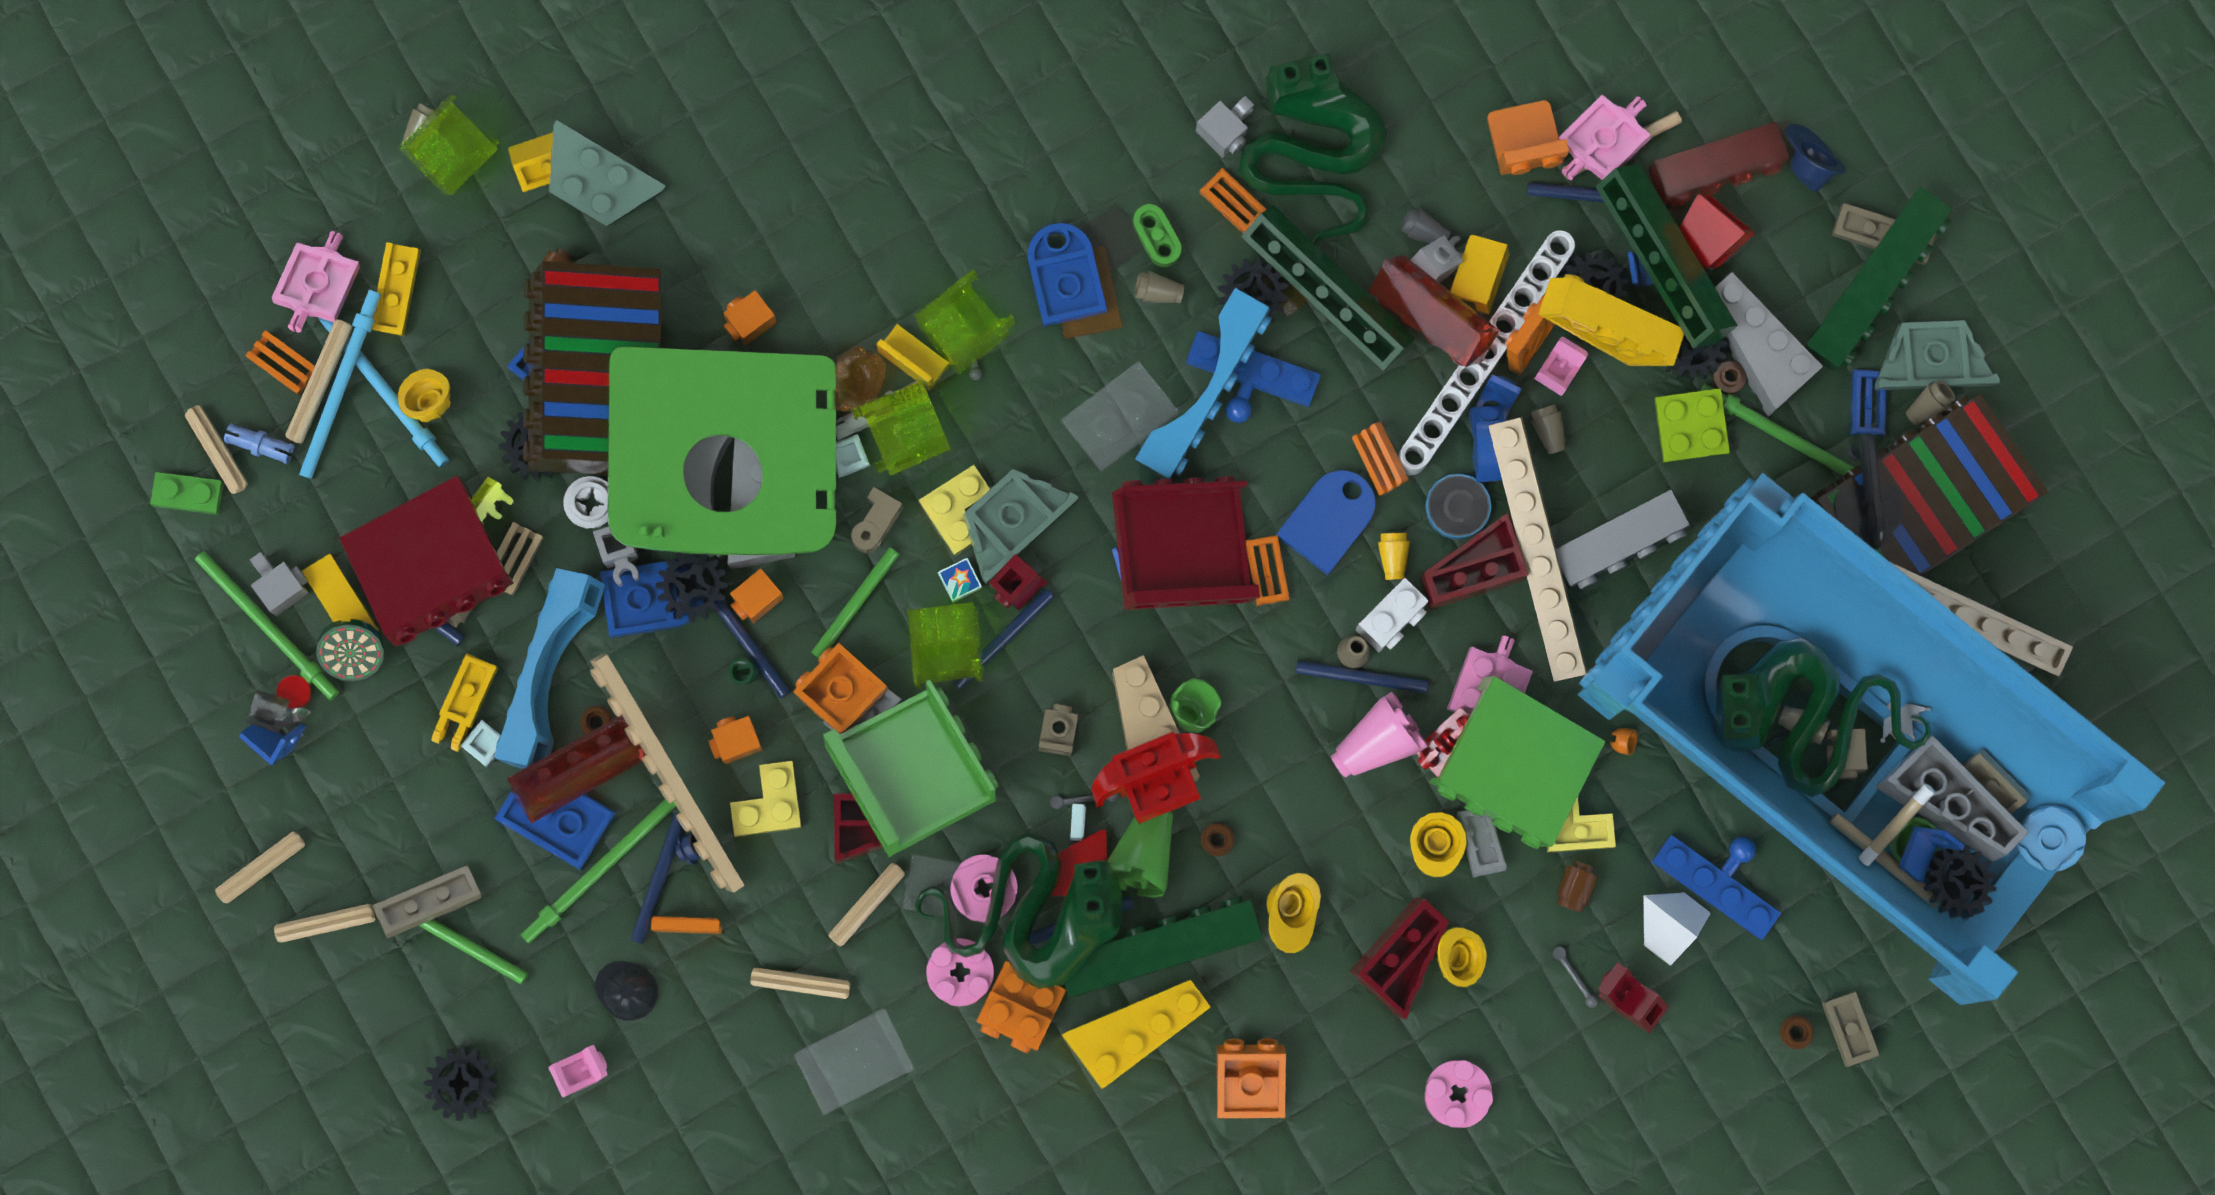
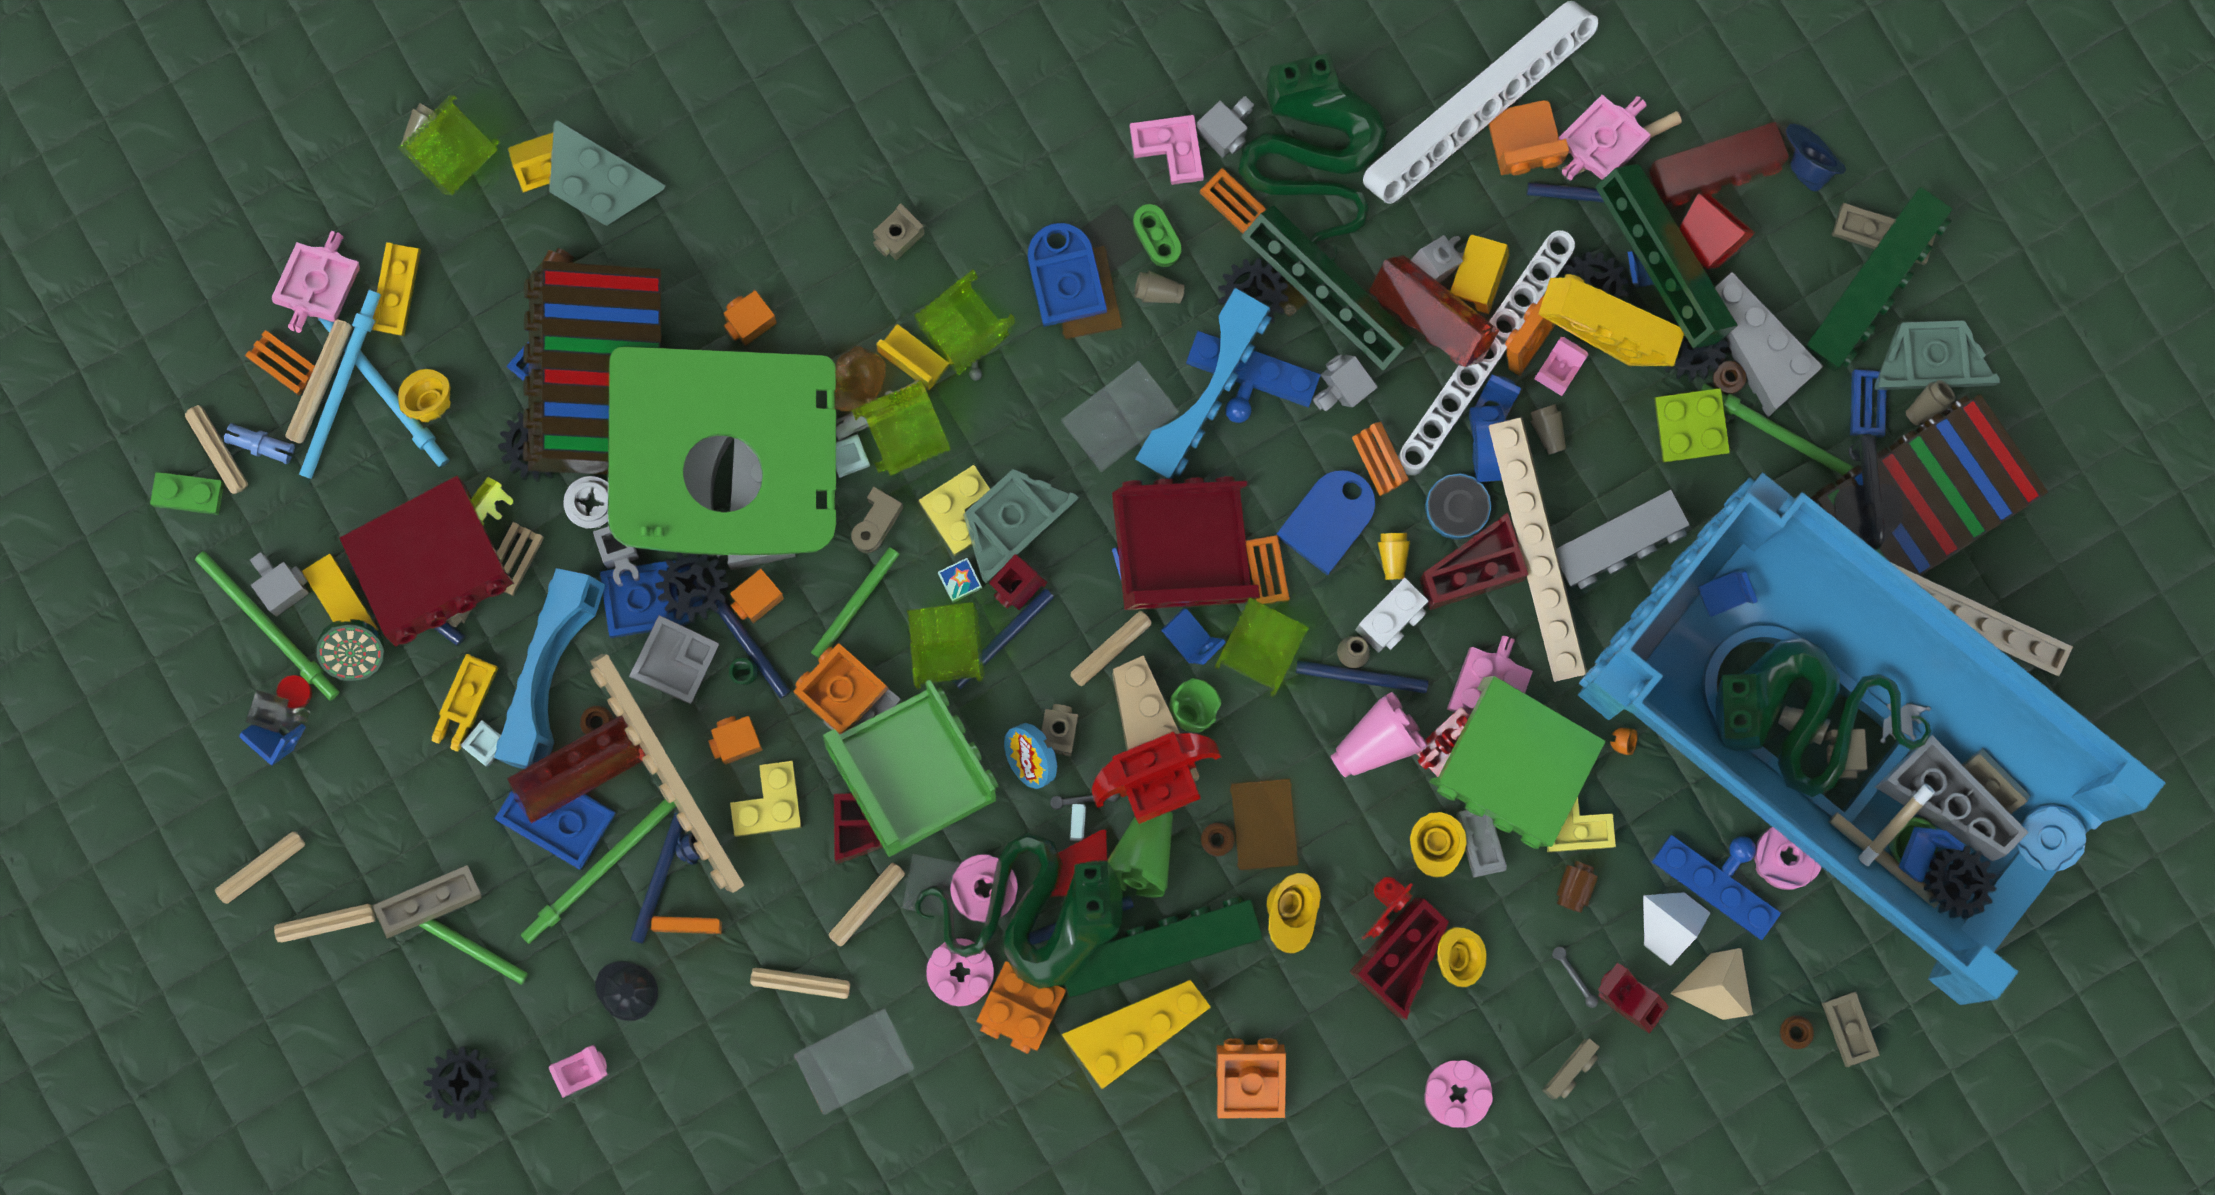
dark grey cone [1400,208,1451,244] -> none
none -> light grey plate [629,615,719,704]
none -> dark tan brick [873,203,924,261]
none -> tile [1004,723,1057,789]
none -> tan axle [1070,611,1152,686]
none -> bright pink plate [1130,115,1203,185]
none -> blue bracket [1162,608,1226,665]
none -> clear neon green piece [1214,598,1309,698]
none -> clear orange piece [1230,779,1299,871]
none -> light grey brick [1312,354,1378,411]
none -> red hinge [1361,877,1413,940]
none -> white beam [1363,1,1598,204]
none -> dark tan plate [1542,1038,1600,1099]
none -> tan slope [1670,948,1753,1020]
none -> blue bracket [1697,570,1758,617]
none -> bright pink plate [1754,827,1822,890]

